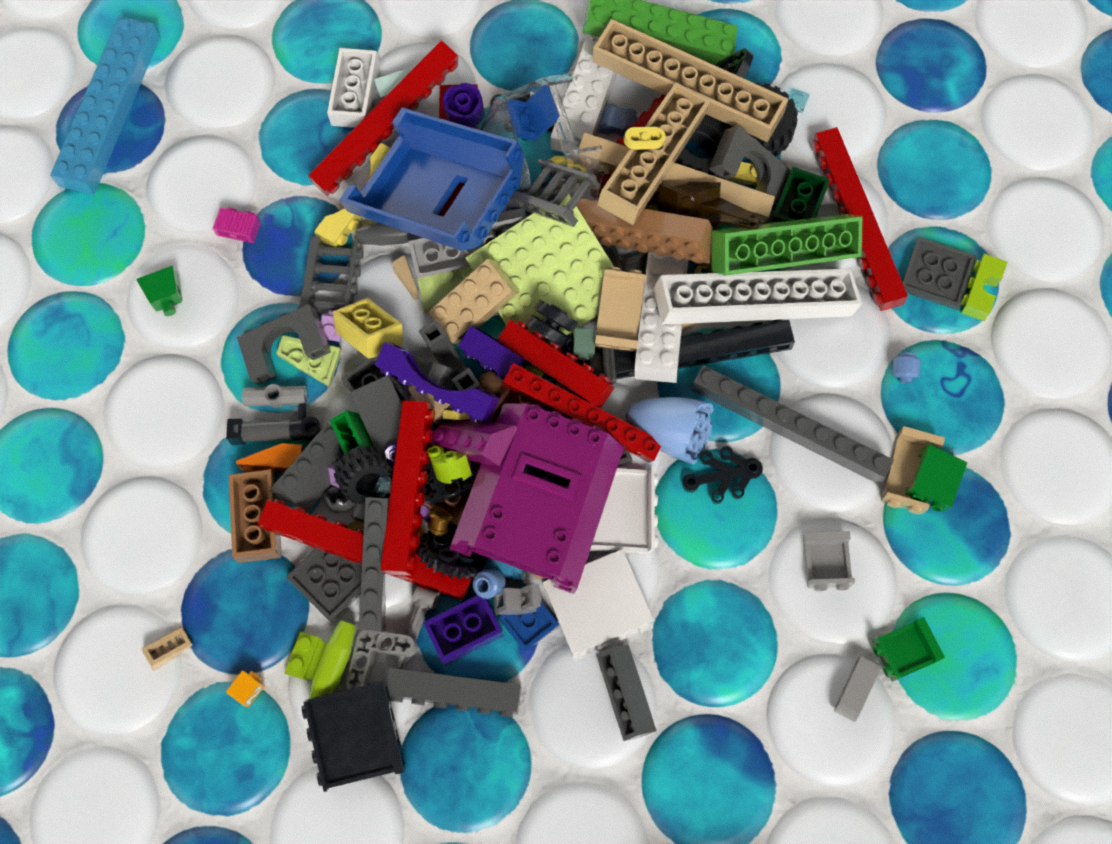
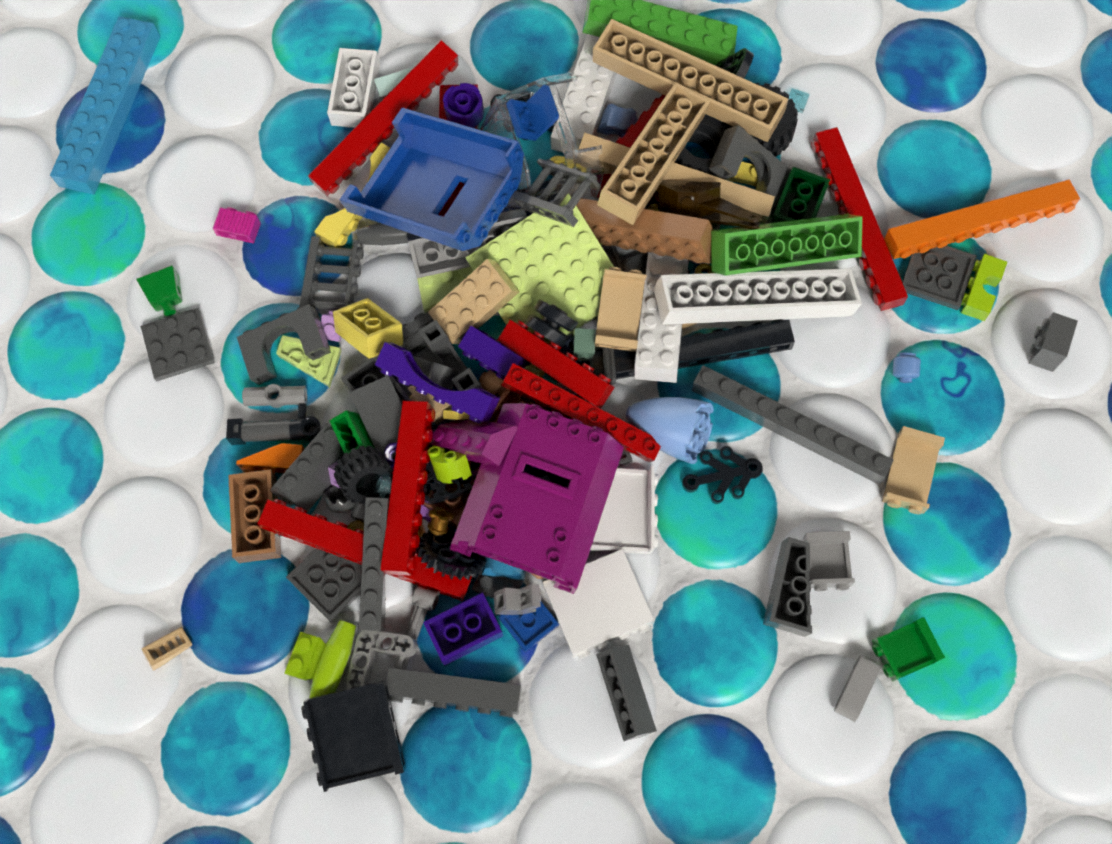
light orange brick [226,670,265,708] -> none
tan slope [392,255,419,300] -> none
medium blue head [473,568,505,599] -> none
light yellow plate [624,127,666,149] -> none
green panel [905,444,968,512] -> none
none -> dark grey plate [140,307,215,382]
none -> dark grey brick [401,311,434,355]
none -> dark grey wedge [763,537,812,637]
none -> orange brick [884,179,1080,259]
none -> dark grey brick [1028,312,1078,372]

